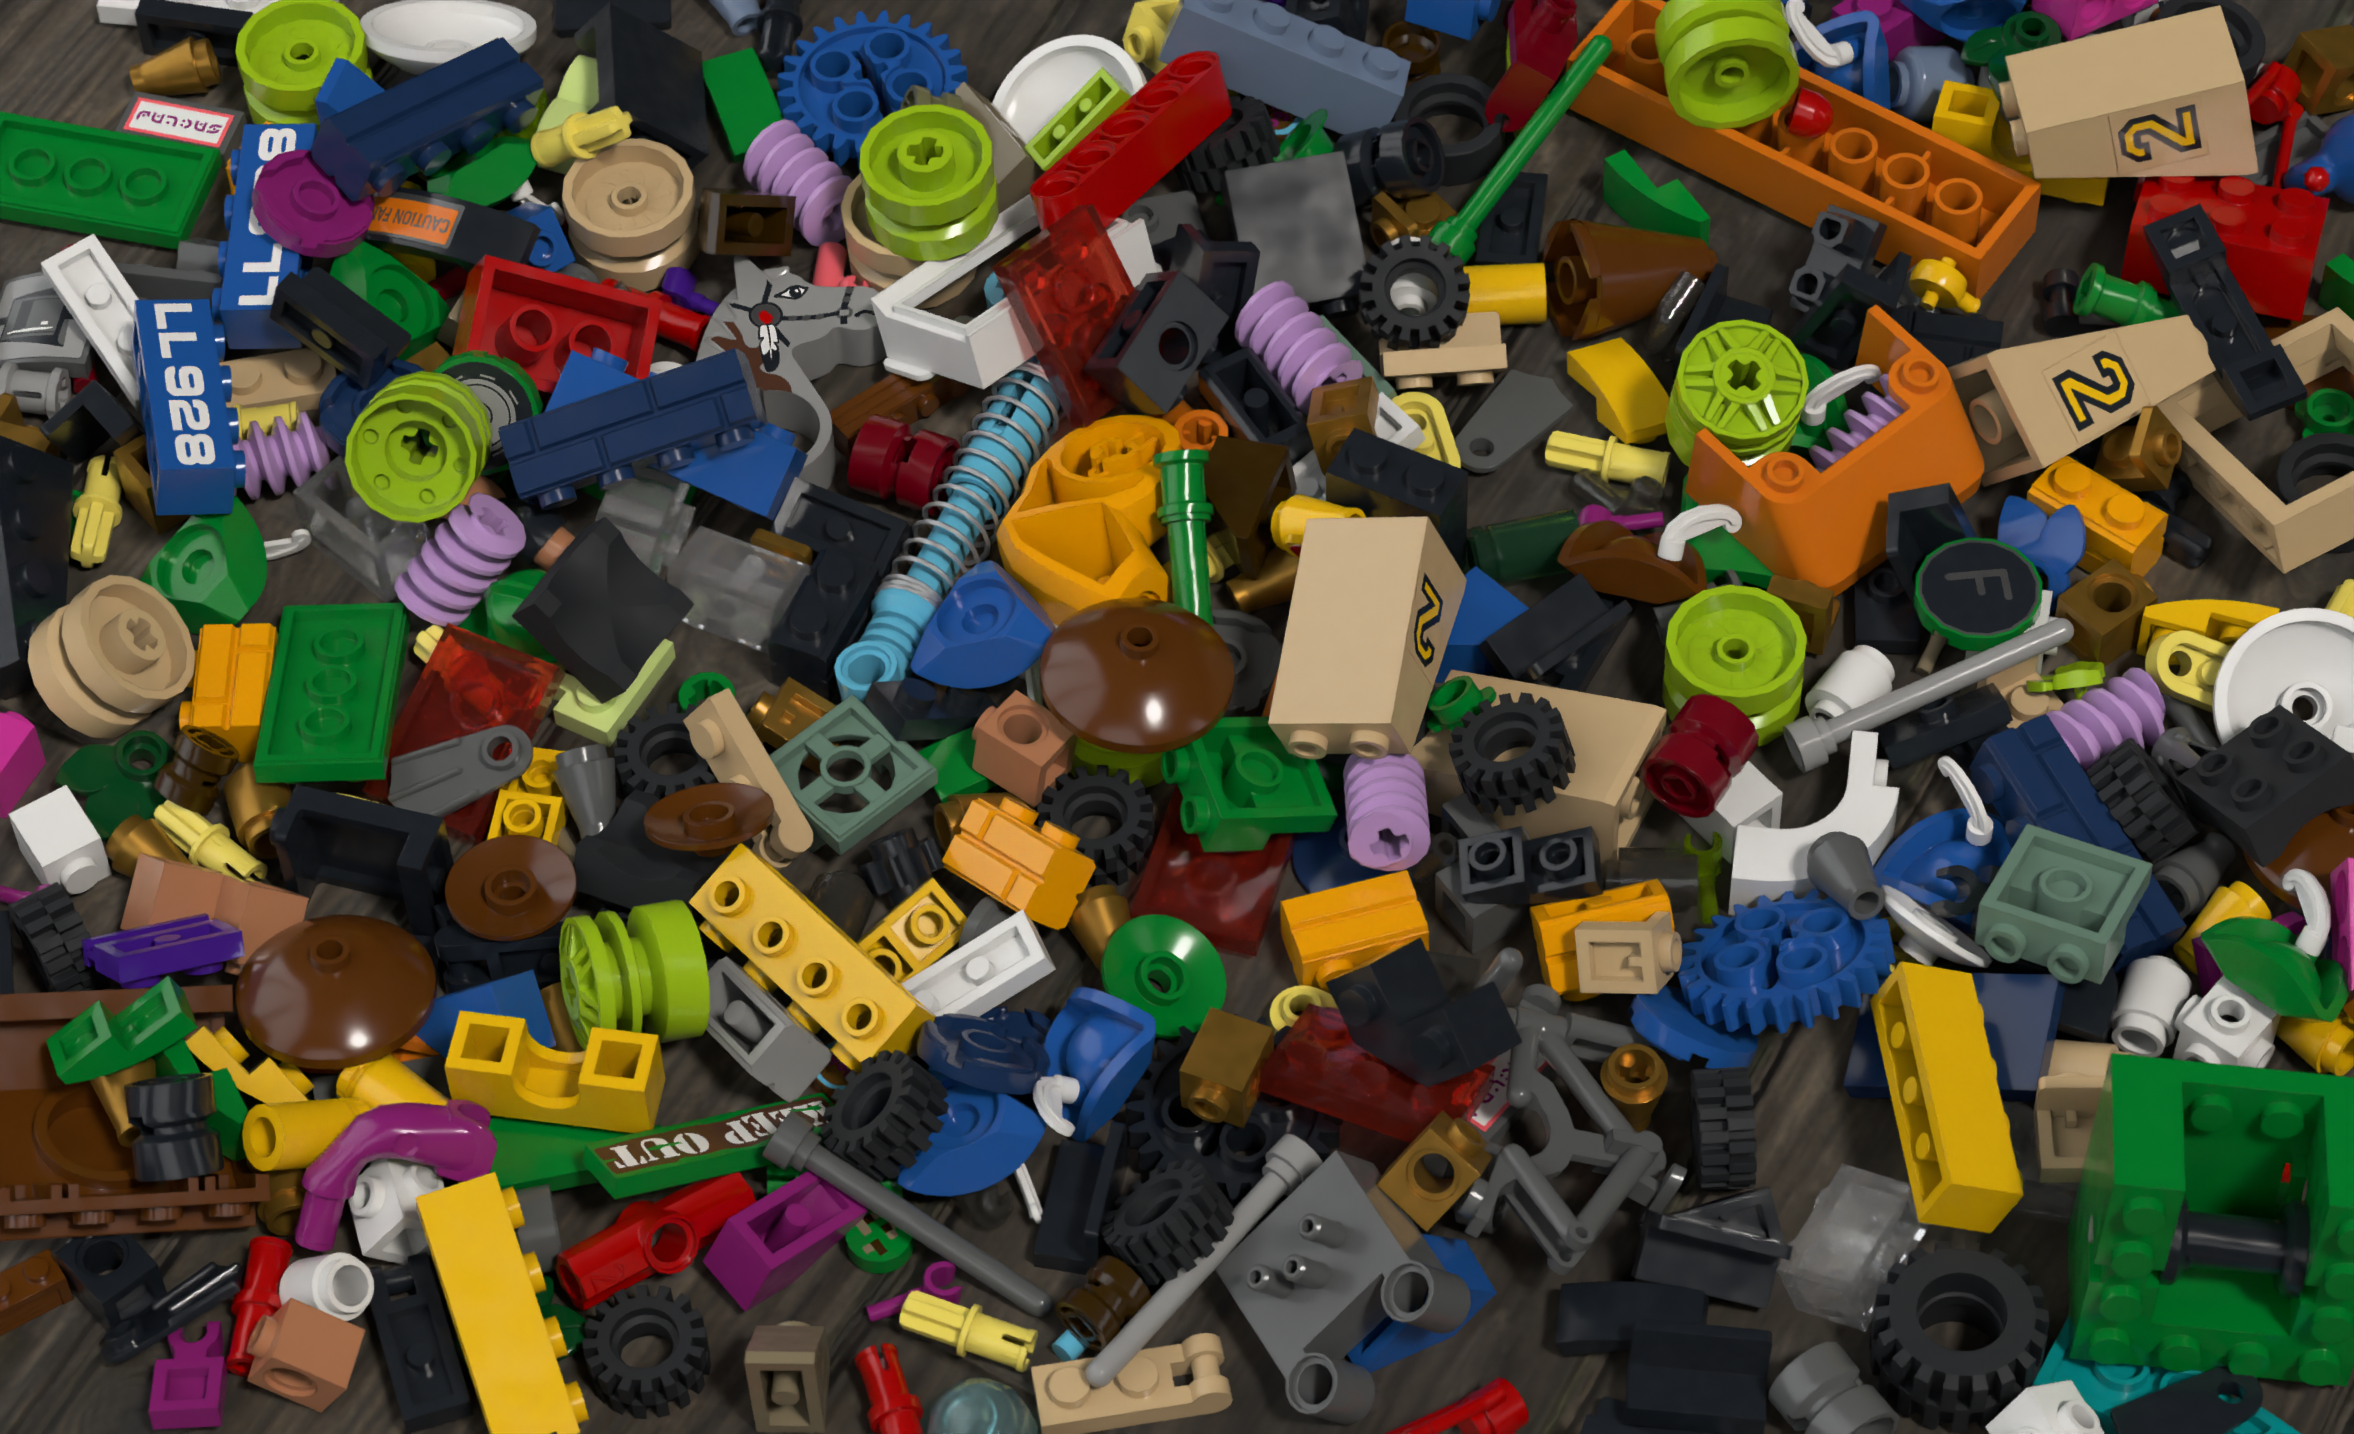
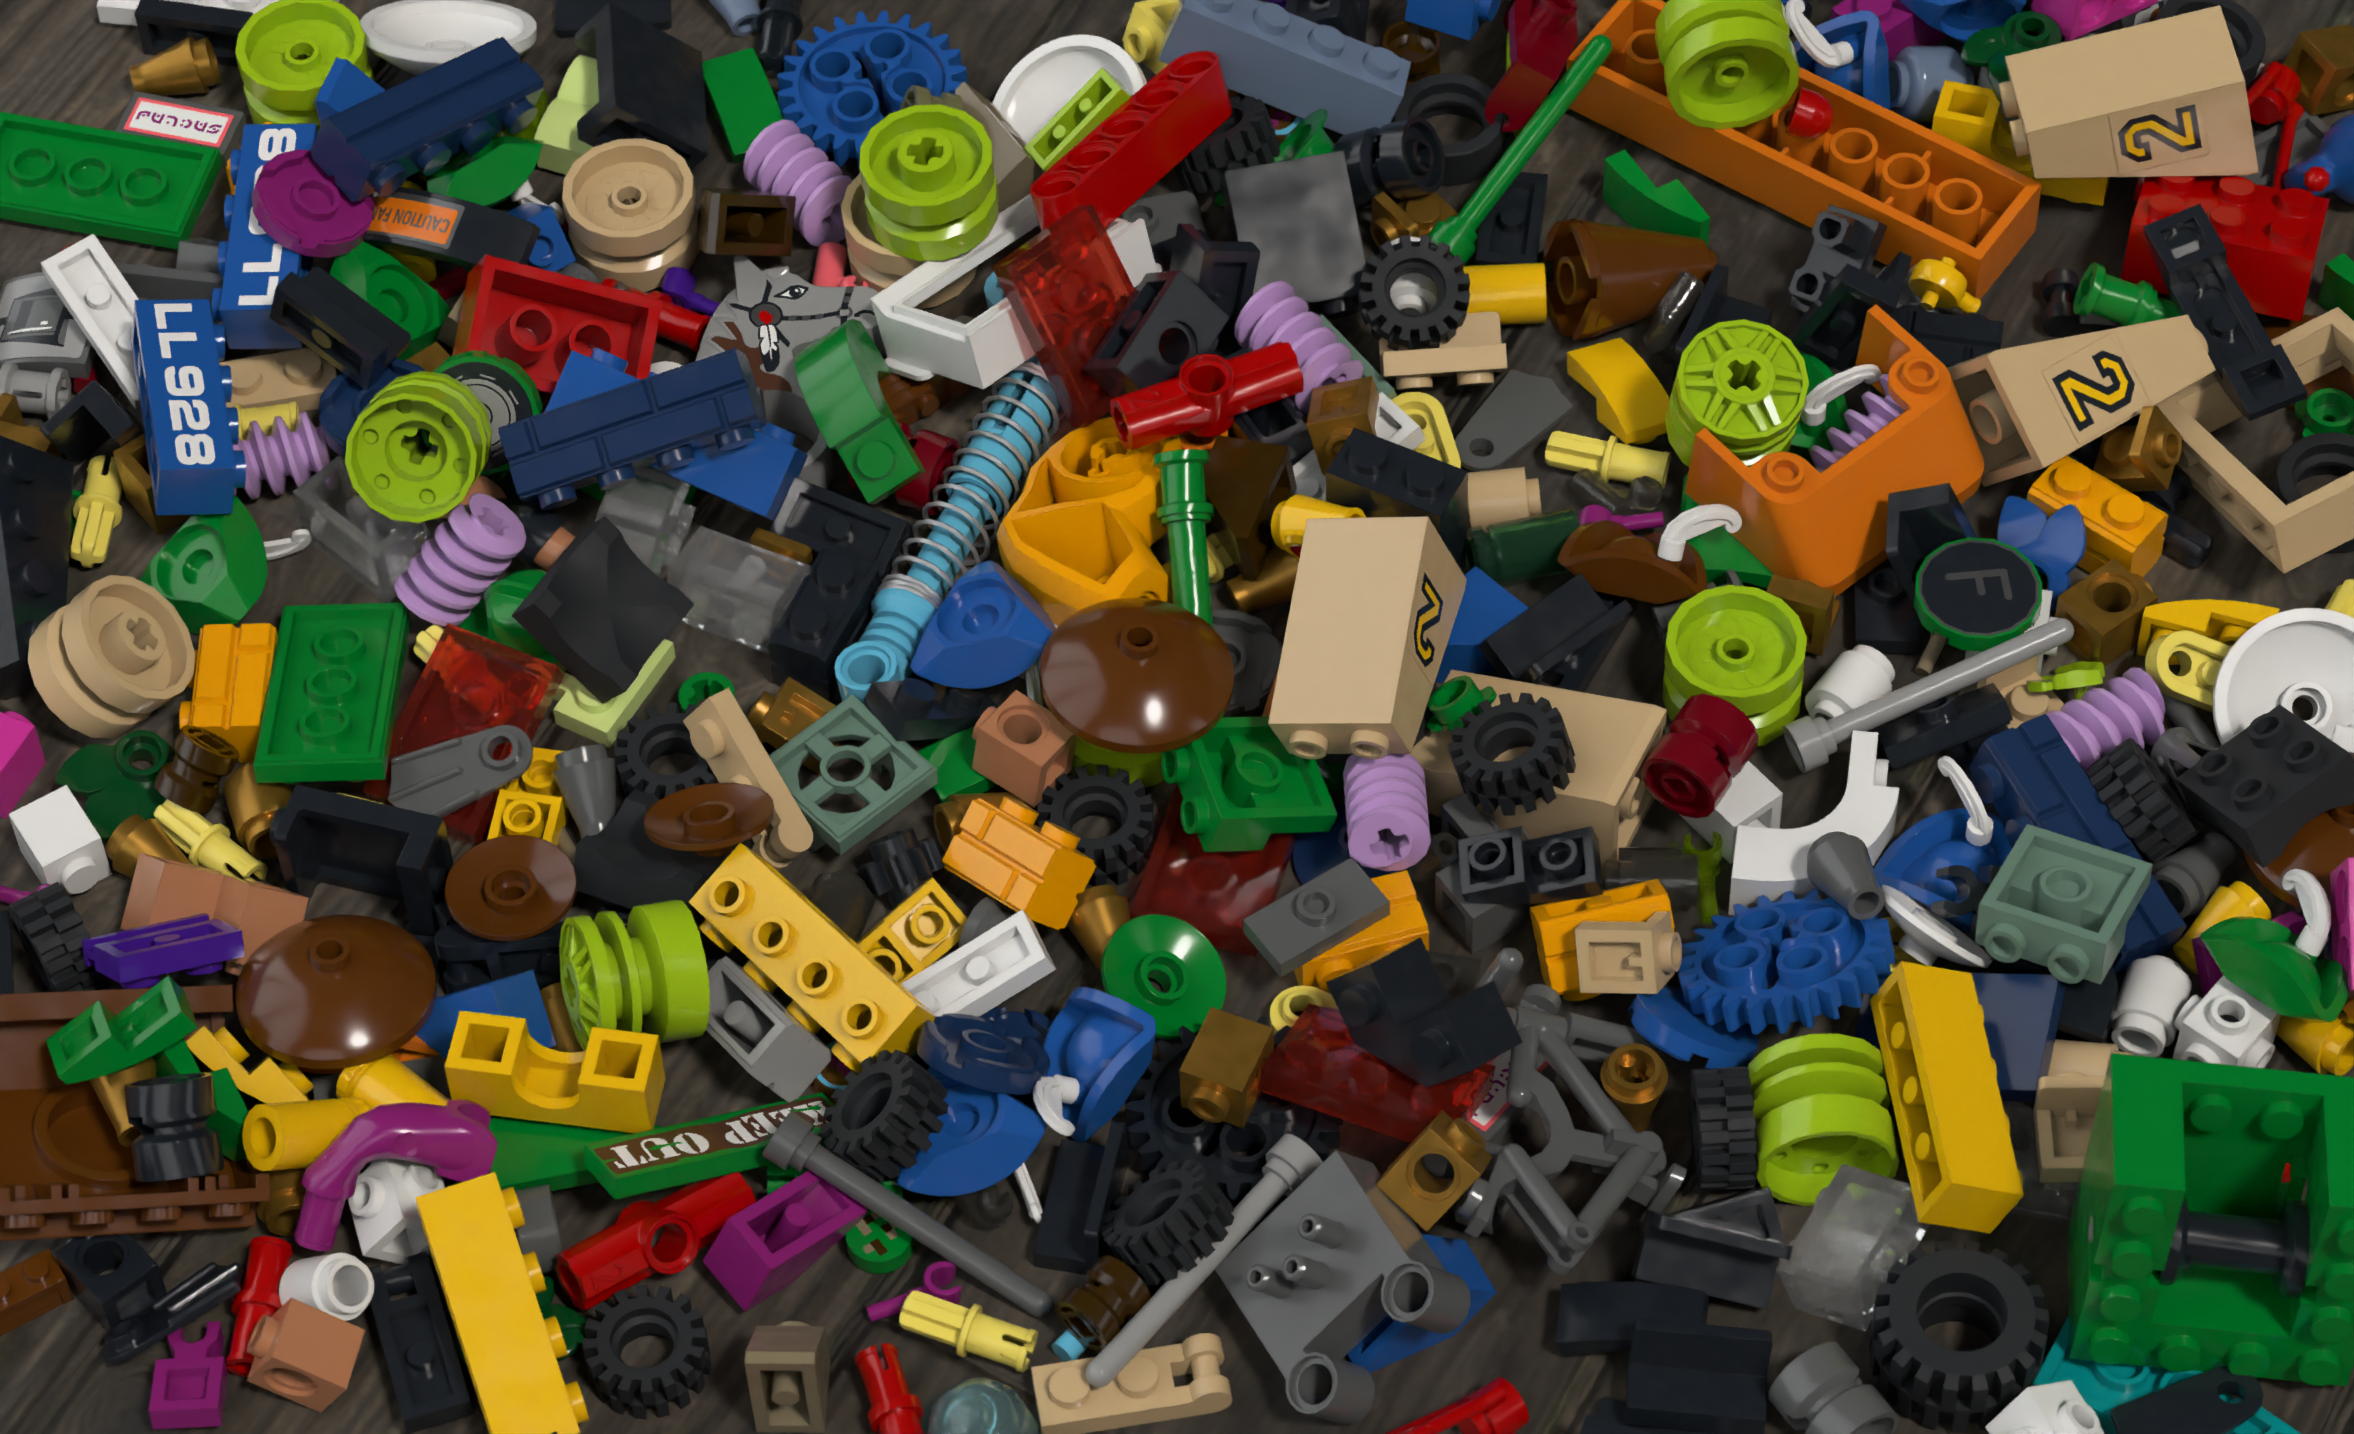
light yellow axle [530,106,633,168] -> none
none -> green arch [794,319,926,505]
none -> red piece [1110,342,1304,450]
none -> dark grey plate [1243,858,1390,977]
none -> tan brick [1467,467,1542,535]
none -> lime wheel [1747,1034,1900,1206]

